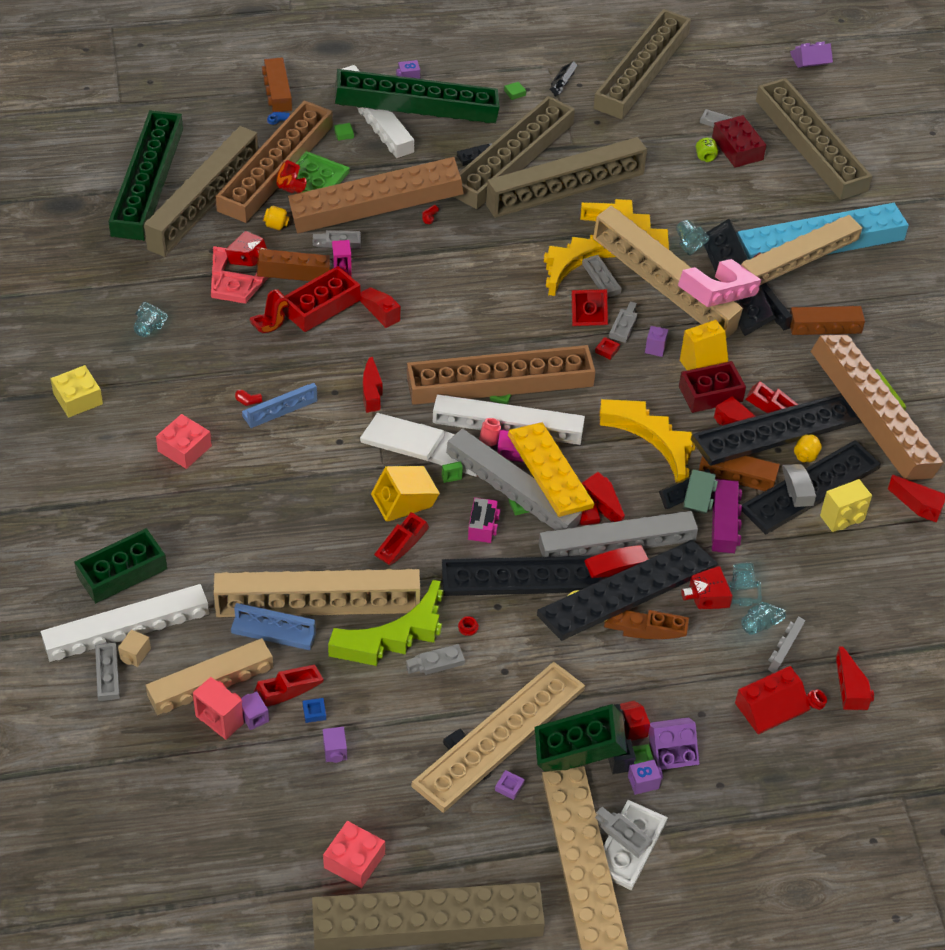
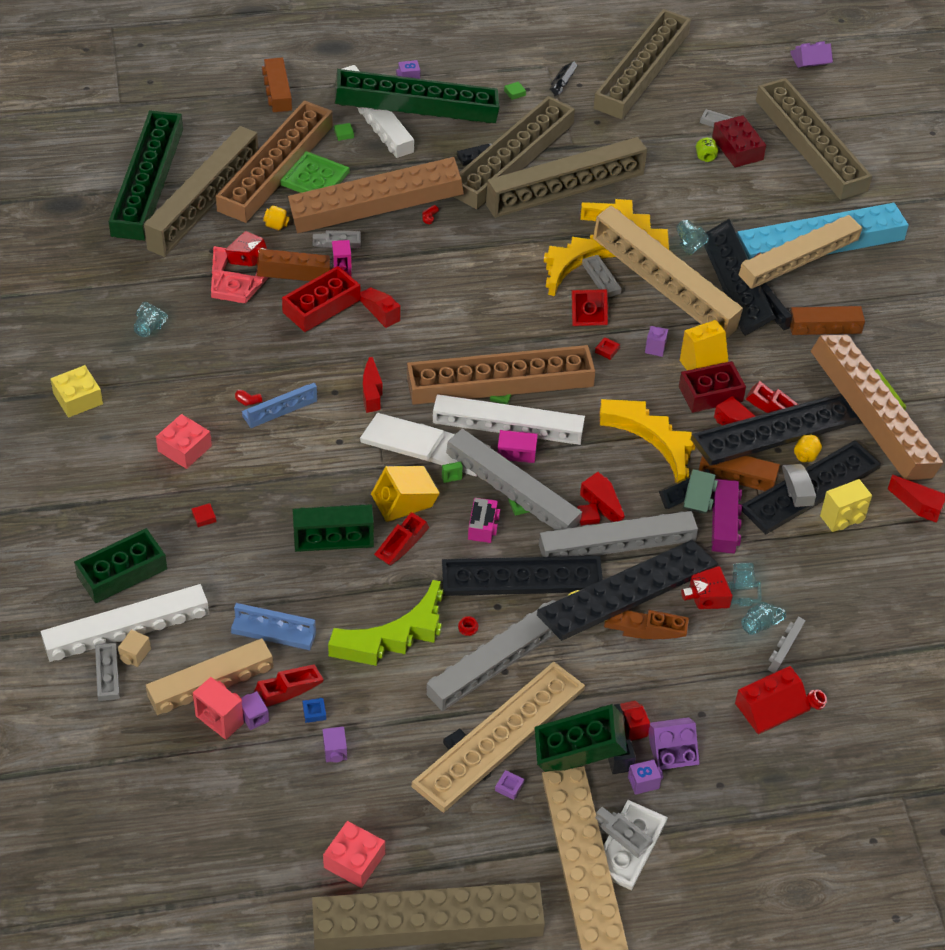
tan brick [214,569,420,617] -> none
red animal [250,289,289,333] -> none
blue arm [267,112,290,125] -> none
red animal [276,160,307,193] -> none
light grey hinge [406,644,465,675] -> none
coral brick [479,418,501,447] -> none
yellow plate [508,422,594,517] -> none
red slope [584,545,648,578] -> none
light grey hinge [609,301,638,343] -> none
bright green tile [632,744,653,764] -> none
bright pink arch [678,259,761,307] -> none
red slope [836,646,874,710] -> none
none -> red tile [191,503,216,528]
none -> dark green brick [293,504,374,552]
none -> light grey brick [426,599,556,711]

